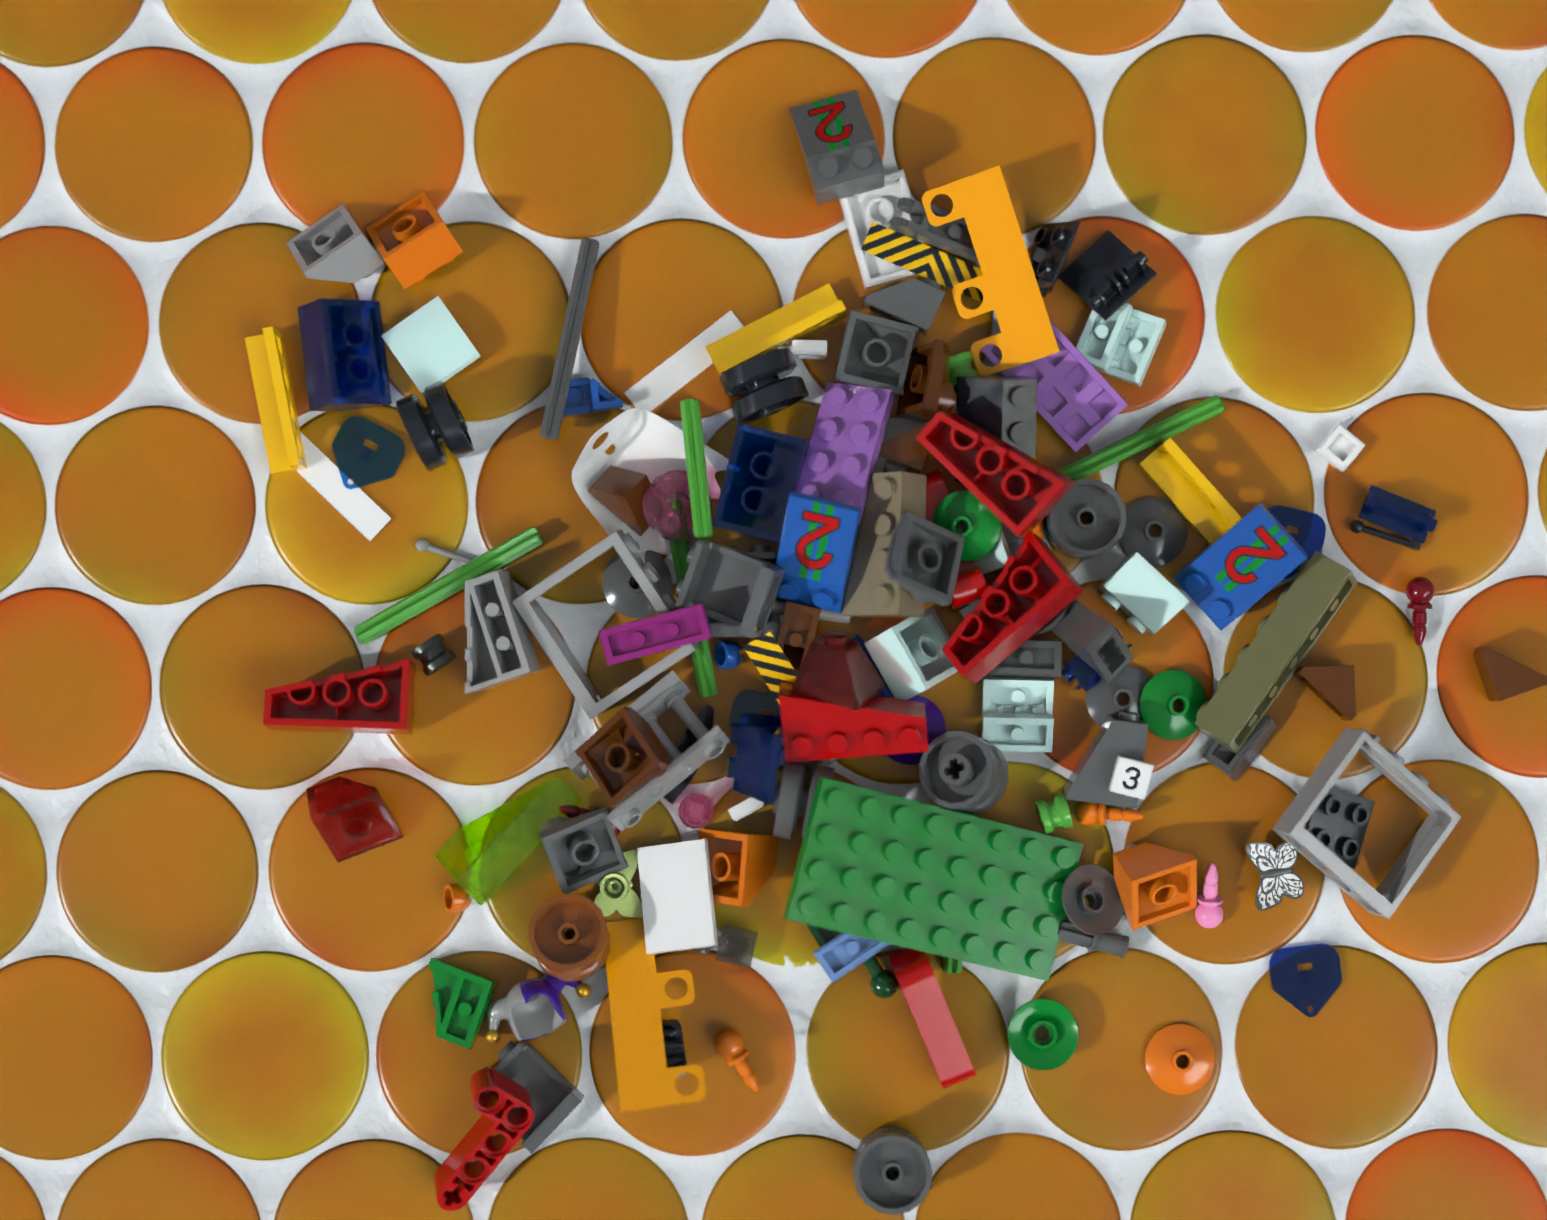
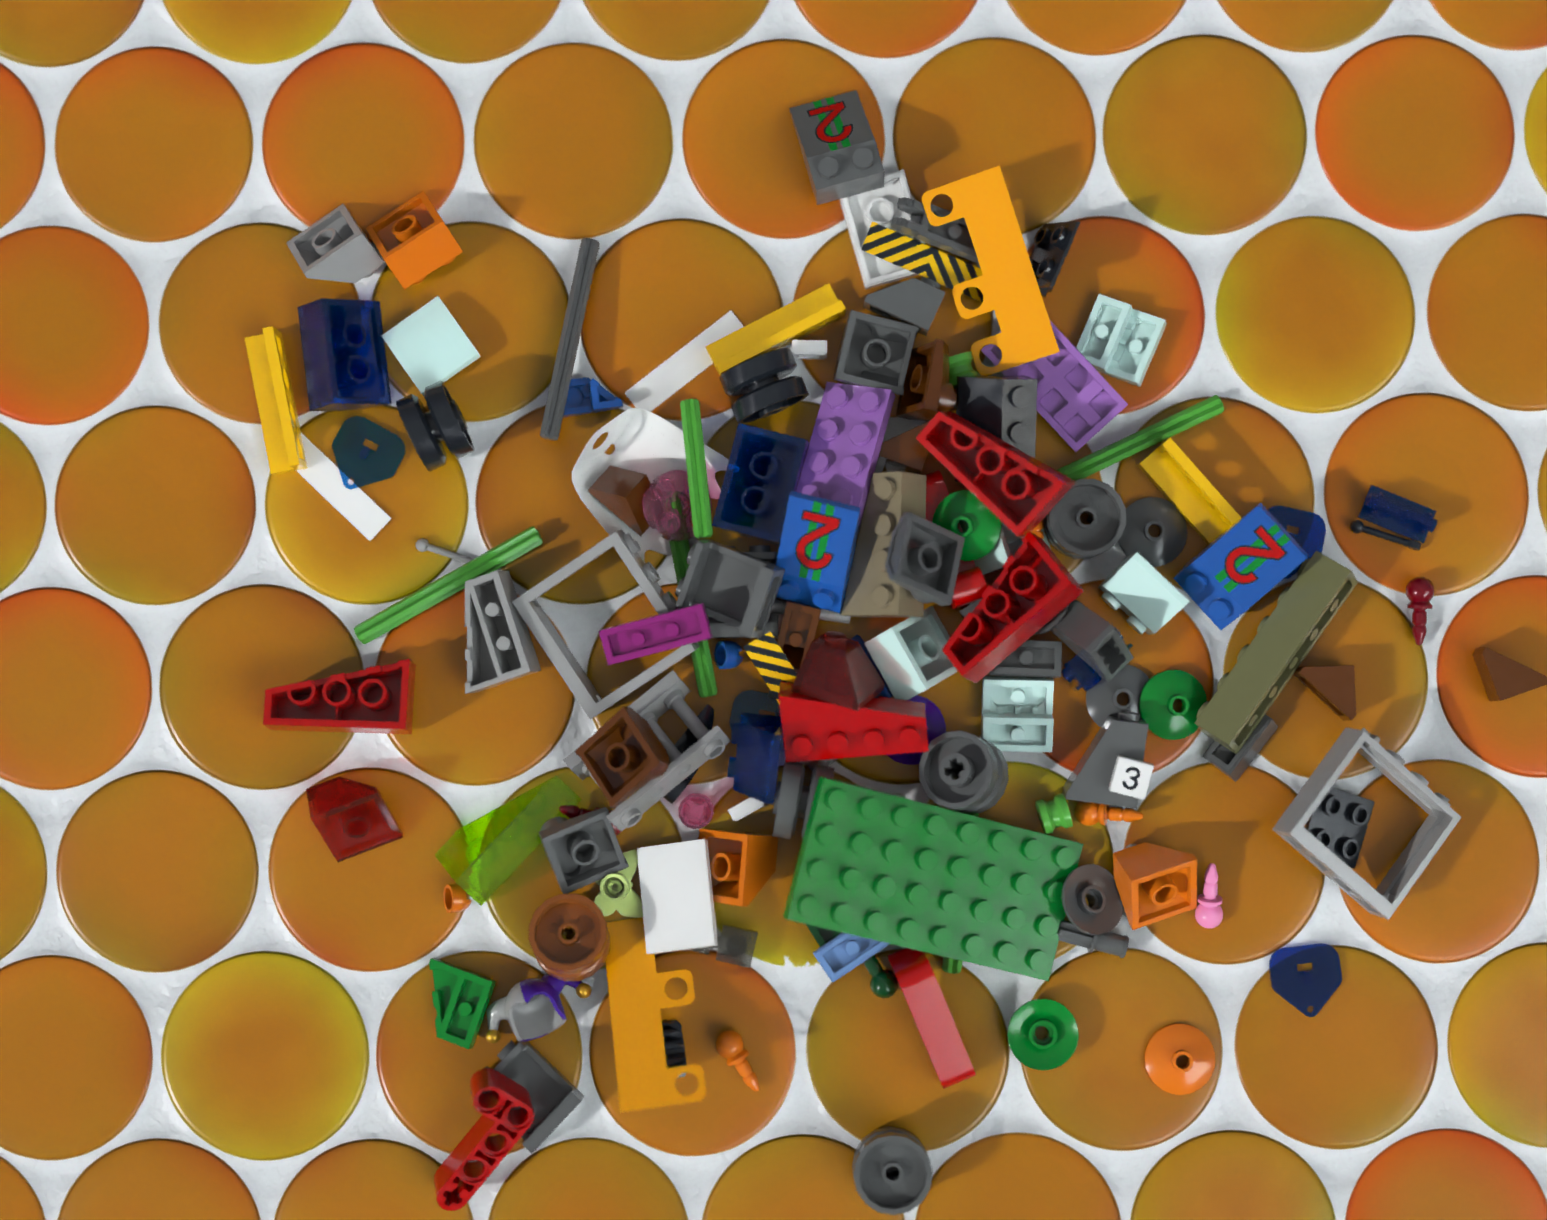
pearl dark grey wheel [411,633,456,676] -> none
dark grey dish [602,550,672,618] -> none
black hinge [1058,230,1157,321] -> none
animal [1245,842,1304,911] -> none
white tile [1314,423,1365,473] -> none

